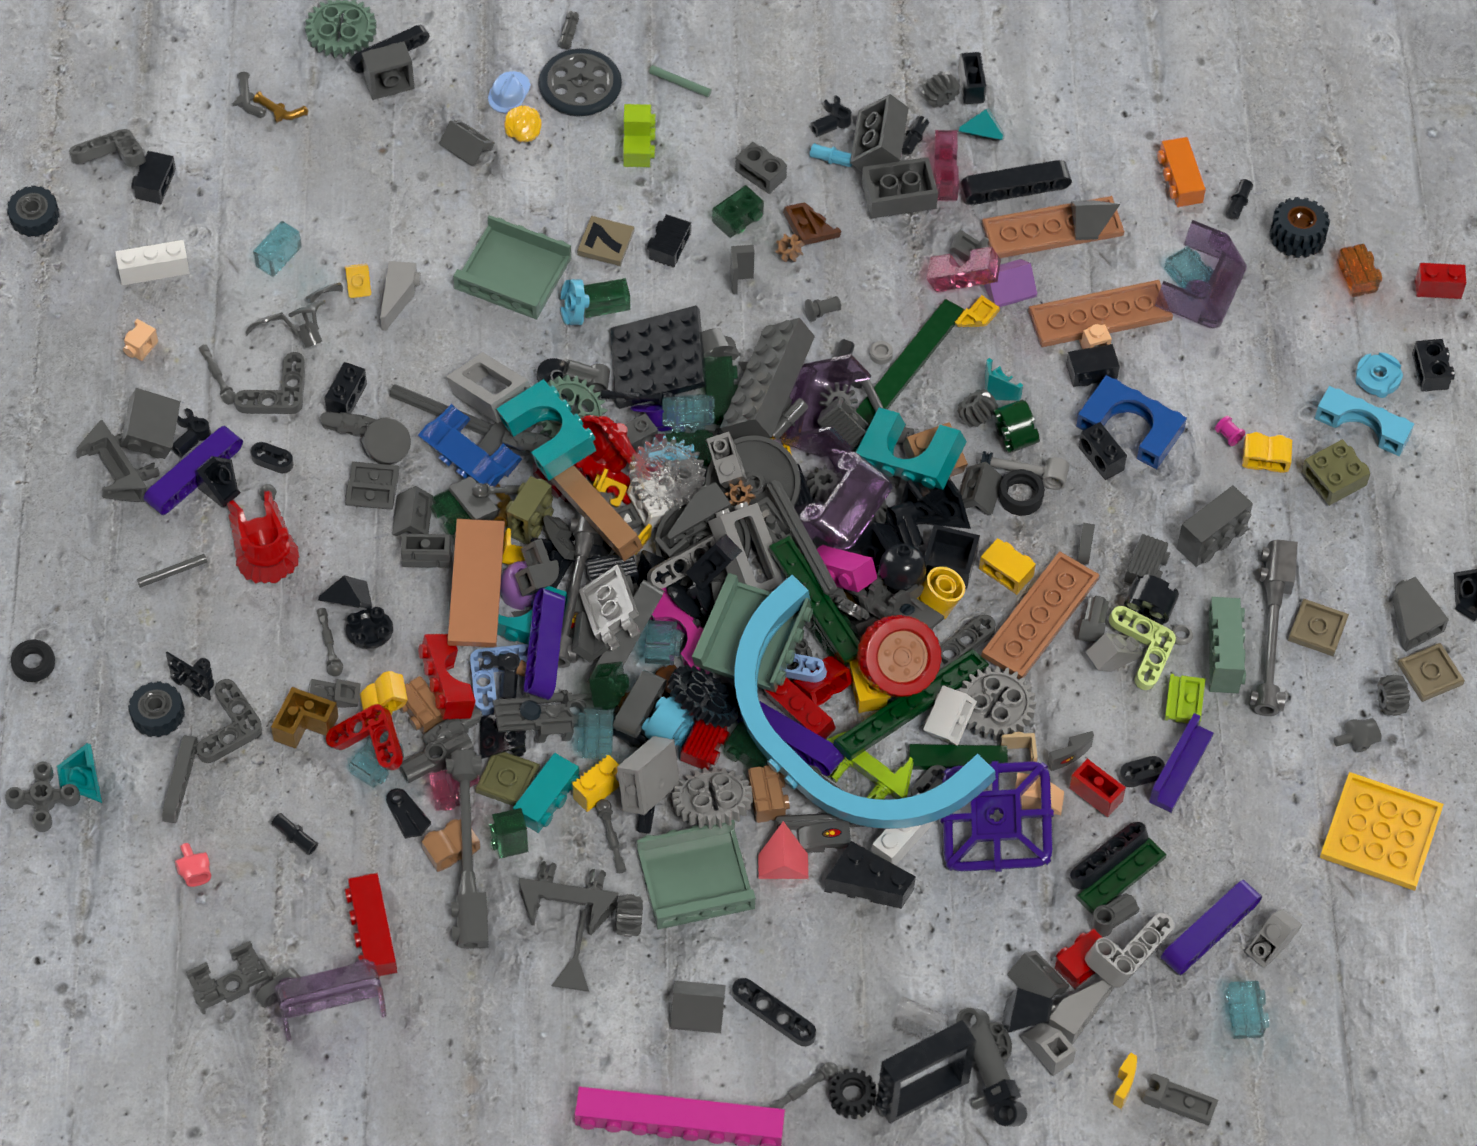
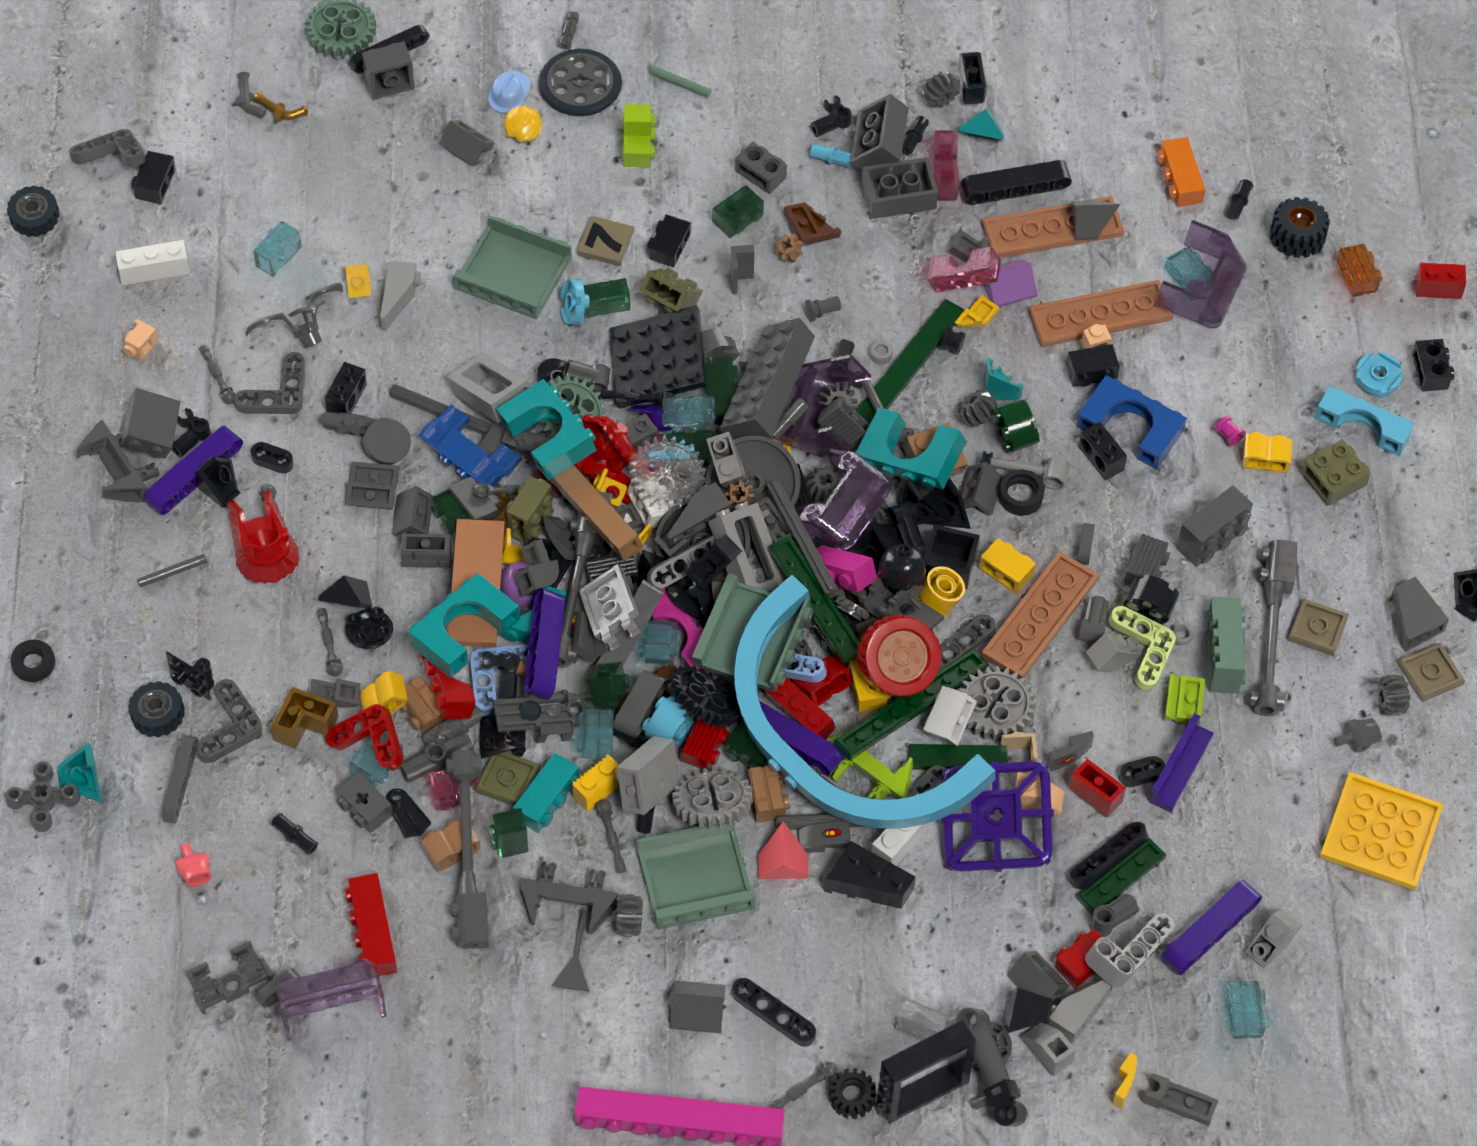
none -> dark grey brick [337,772,393,833]
none -> teal arch [408,573,520,678]
none -> olive brick [639,268,703,312]
none -> black wheel [941,327,966,354]

